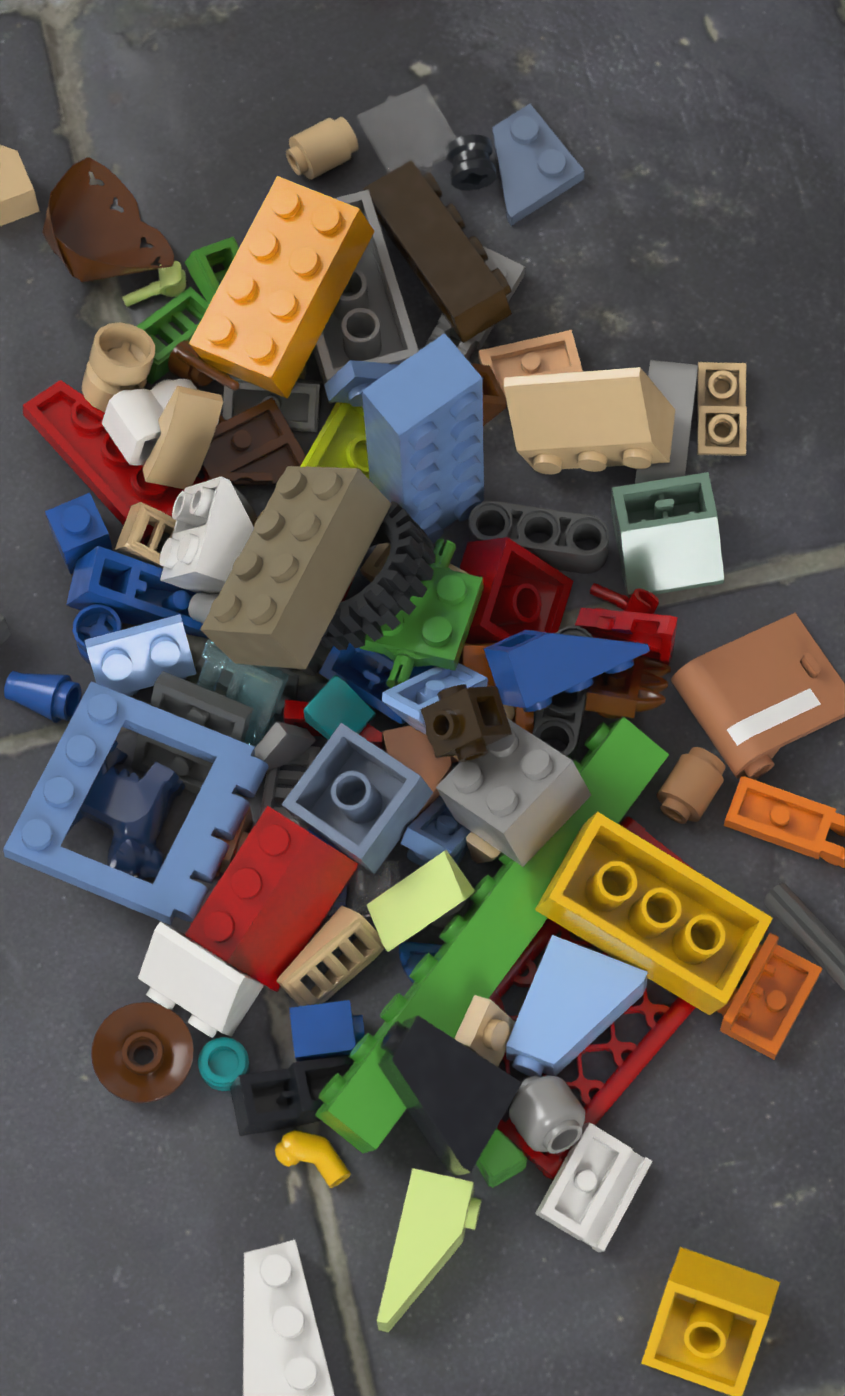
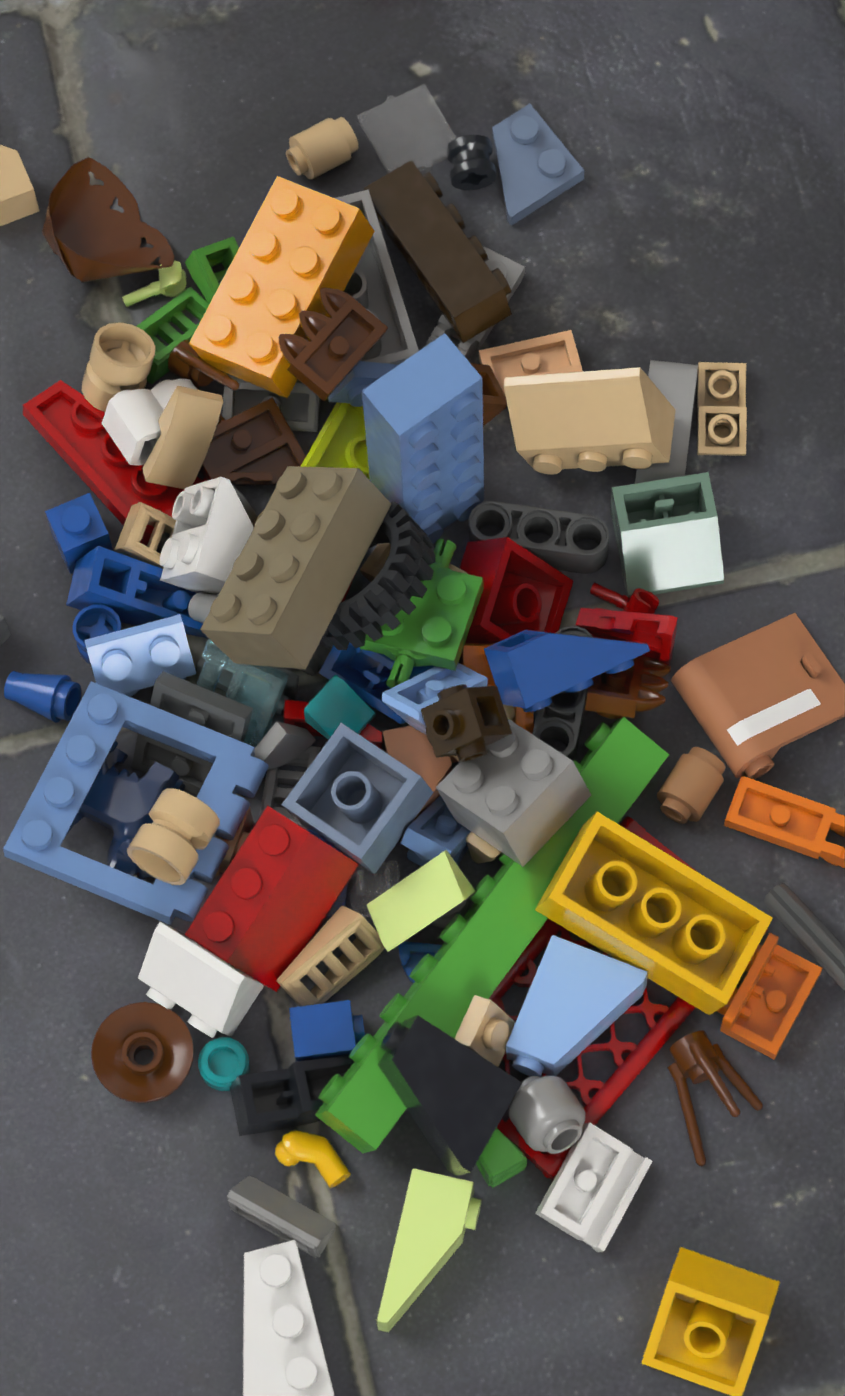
none -> tan wheel [127,788,220,885]
none -> light grey slope [227,1176,336,1258]
none -> reddish brown plate [278,288,388,402]
none -> reddish brown plant [668,1030,763,1166]

